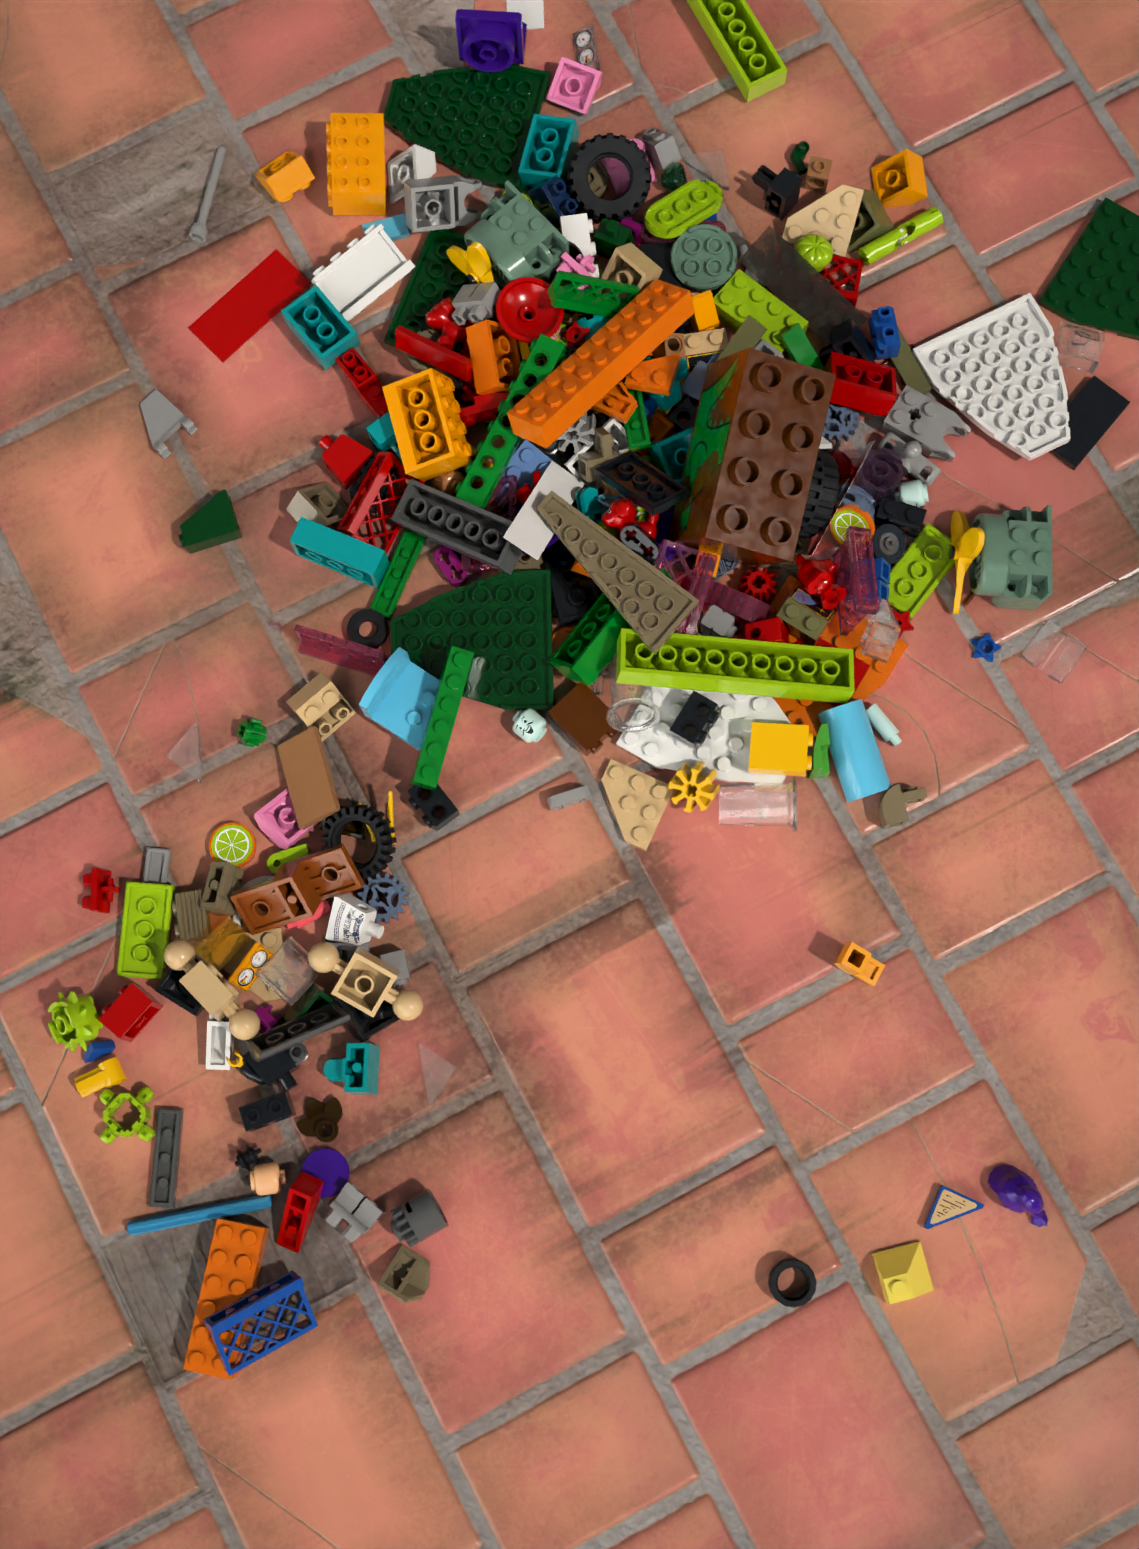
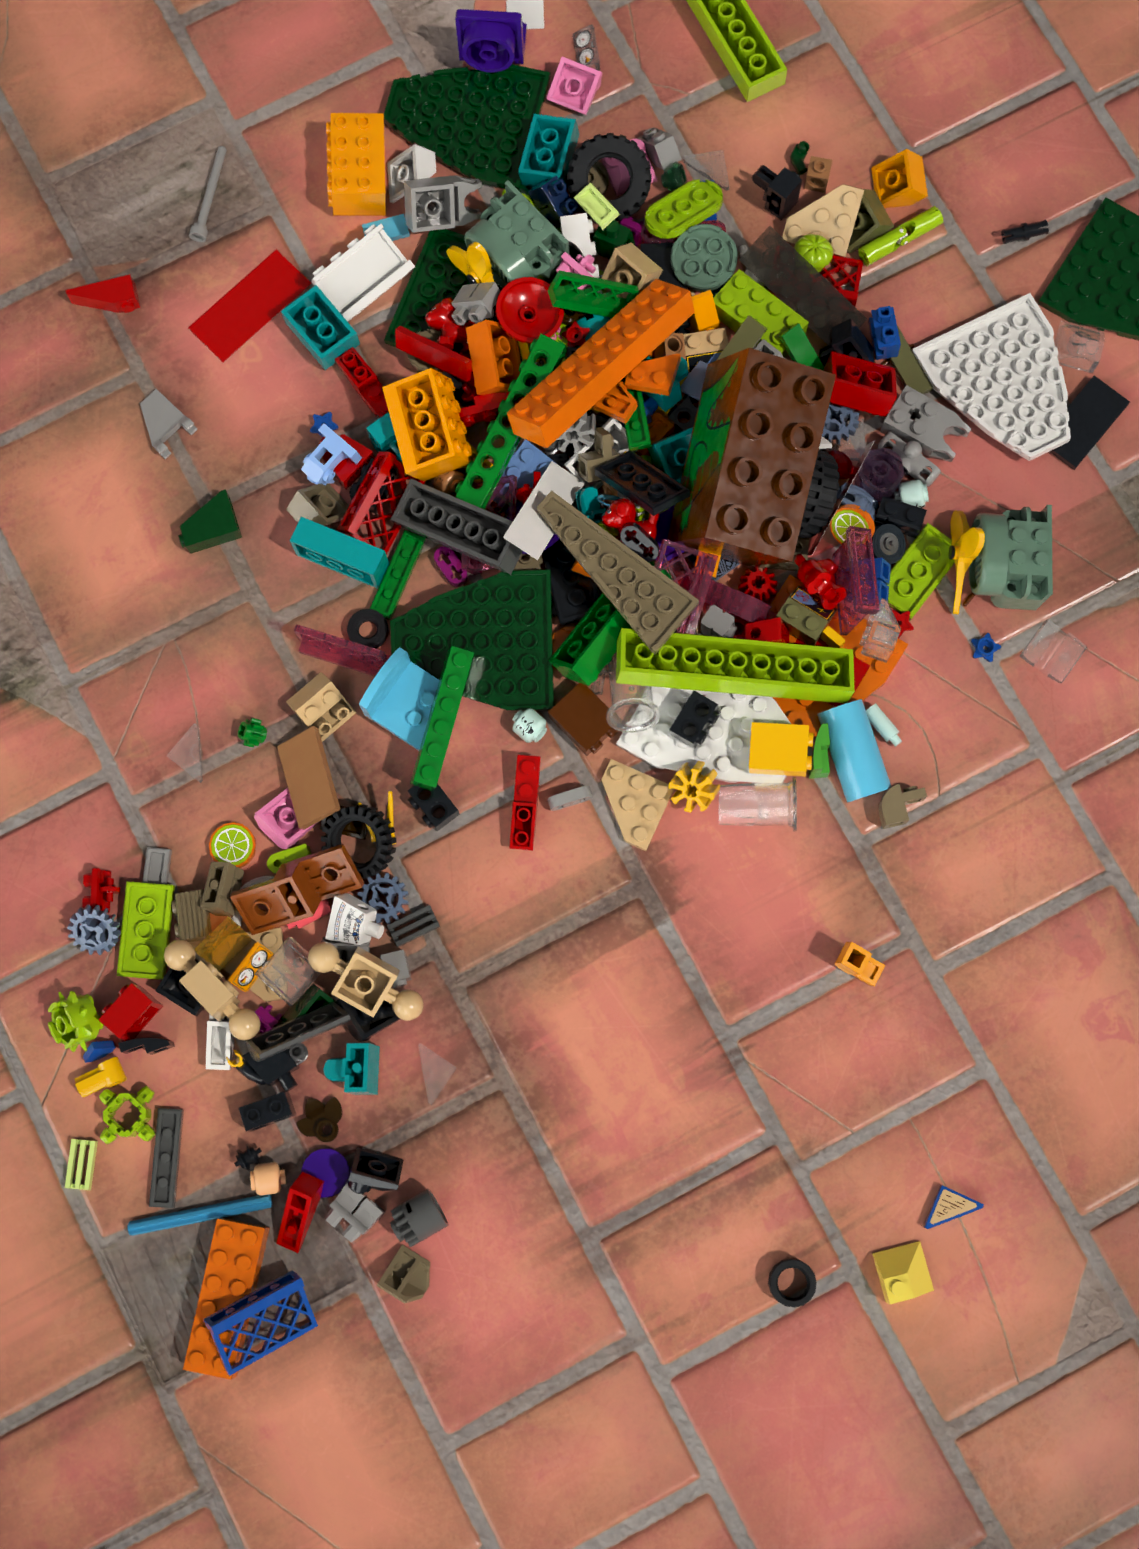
light orange slope [254,149,315,203] -> none
dark purple piece [988,1164,1048,1227] -> none
none -> red slope [65,274,141,313]
none -> yellowish green tile [65,1139,98,1190]
none -> sand blue gear [67,905,121,955]
none -> black slope [118,1038,175,1055]
none -> light blue tile [301,424,362,485]
none -> blue plate [310,412,339,437]
none -> black slope [347,1147,404,1194]
none -> dark grey tile [387,905,440,947]
none -> red slope [509,755,541,851]
none -> yellowish green tile [574,182,620,230]
none -> yellow tile [820,626,845,648]
none -> black pin [1001,220,1049,244]

